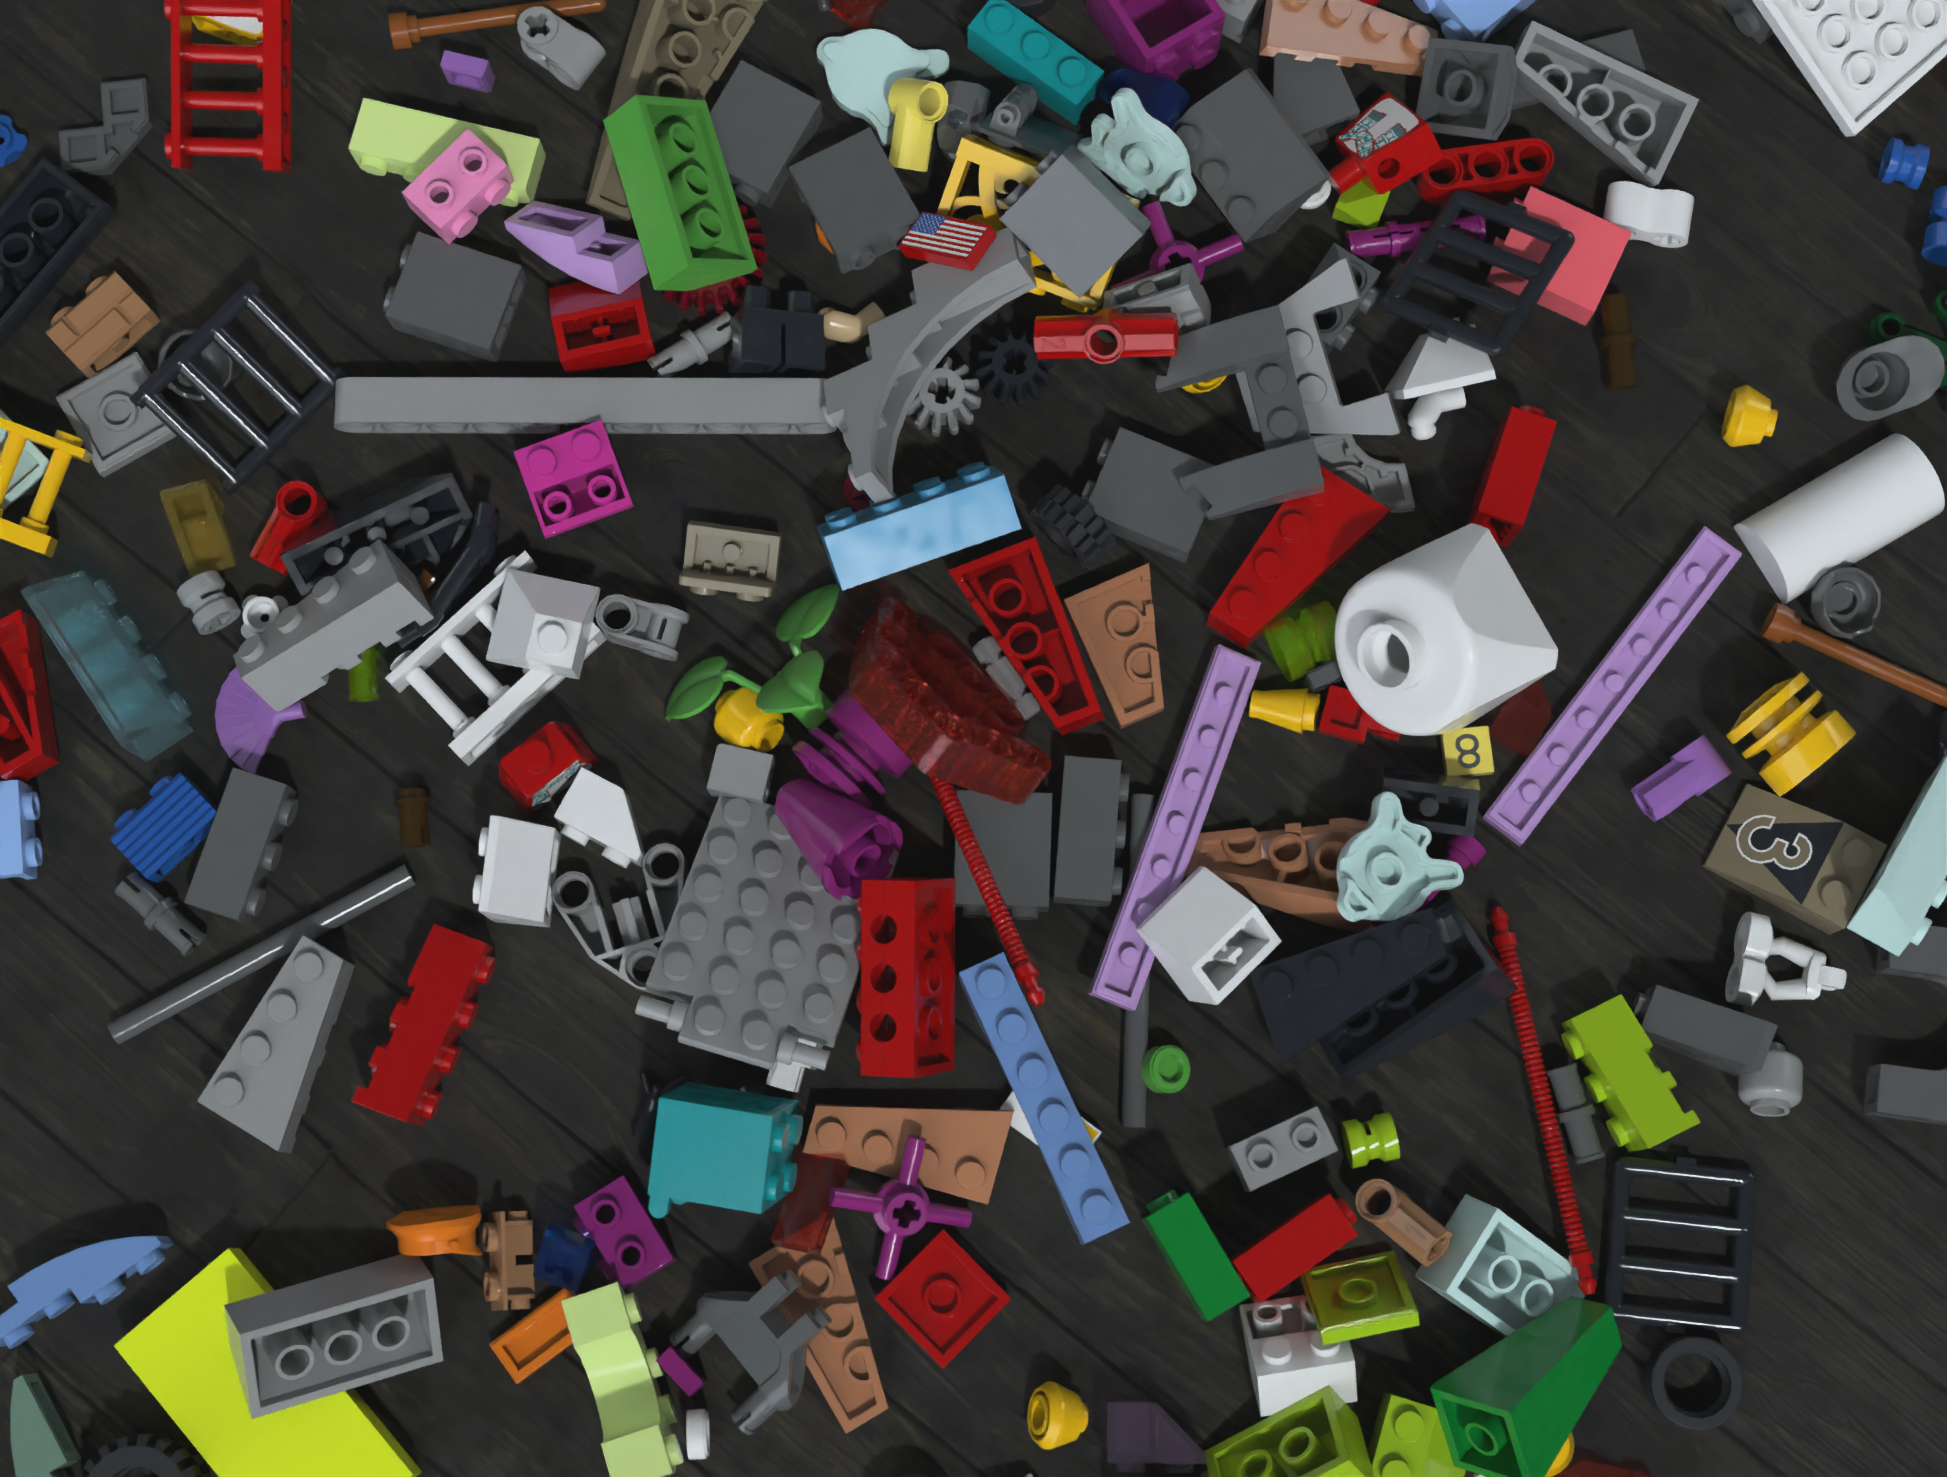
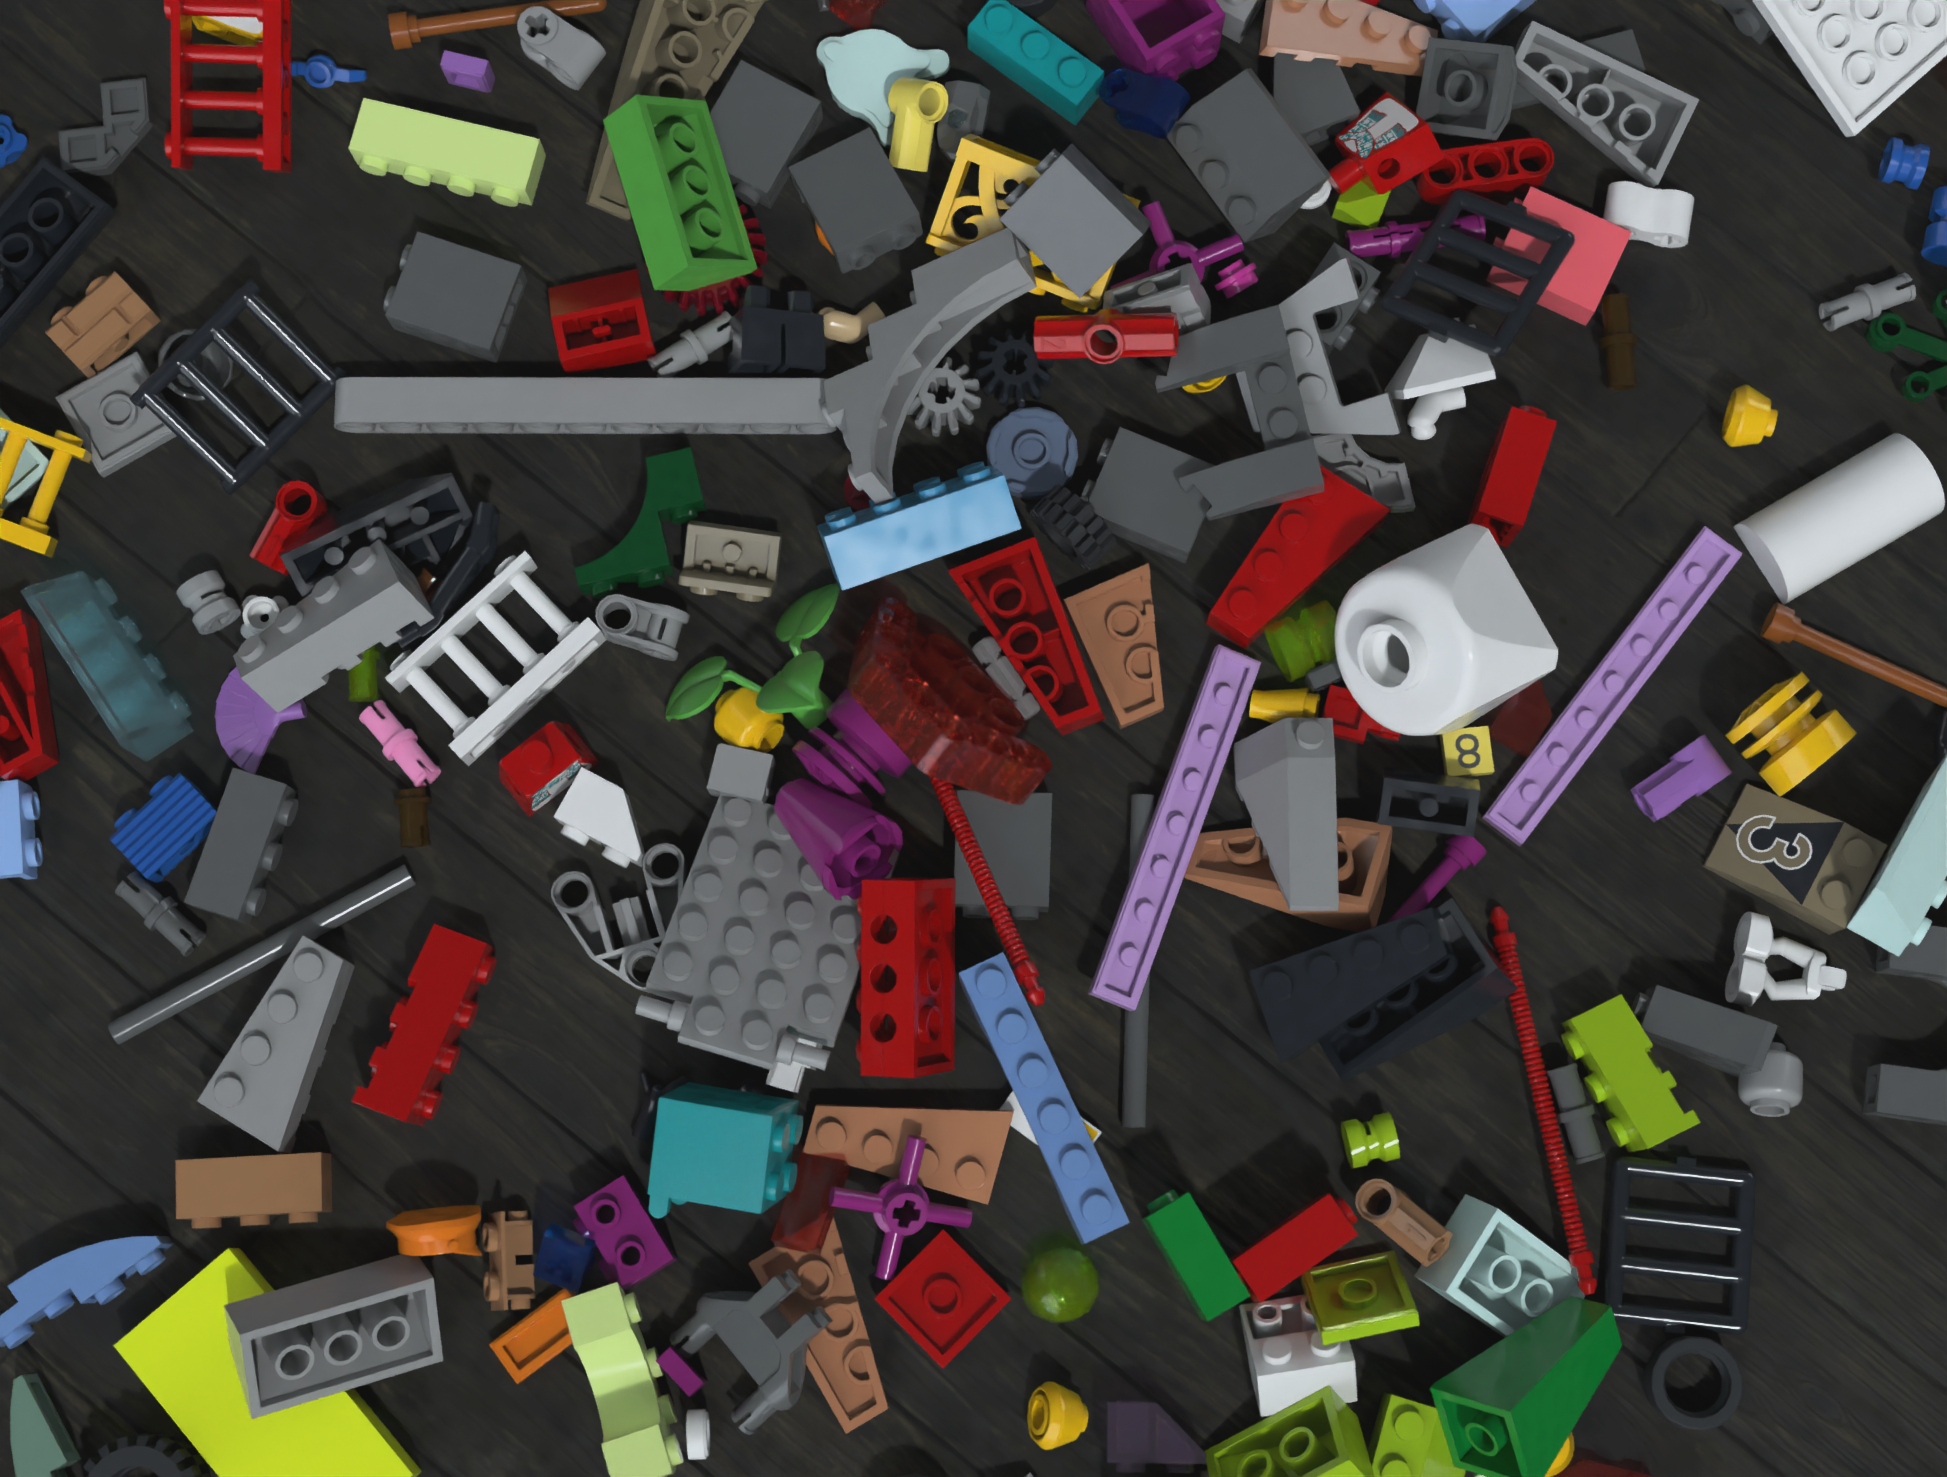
clear yellow slope [159,479,237,578] -> none
bright pink brick [402,129,514,244] -> none
white slope [473,815,561,928] -> none
white slope [486,569,601,680] -> none
lavender slope [504,201,648,295] -> none
dark pink slope [514,420,634,539] -> none
tile [898,211,997,271] -> none
dark grey hinge [977,83,1083,162] -> none
dark grey brick [1053,756,1130,907] -> none
light aqua tile [1076,88,1197,206] -> none
white slope [1136,866,1282,1005] -> none
bright green tile [1141,1045,1190,1094] -> none
light grey brick [1225,1106,1339,1193] -> none
light aqua tile [1336,791,1464,923] -> none
dark grey hair [1810,567,1881,639] -> none
dark grey piece [1835,335,1945,421] -> none
none -> medium nougat brick [176,1152,332,1229]
none -> blue piece [292,54,367,88]
none -> bright pink pin [359,700,441,788]
none -> dark green arch [574,447,707,599]
none -> sand blue tile [986,407,1078,500]
none -> clear neon green hair [1022,1248,1100,1324]
none -> dark pink plate [1214,259,1259,299]
none -> light grey wedge [1234,718,1339,911]
none -> light grey pin [1819,272,1916,331]

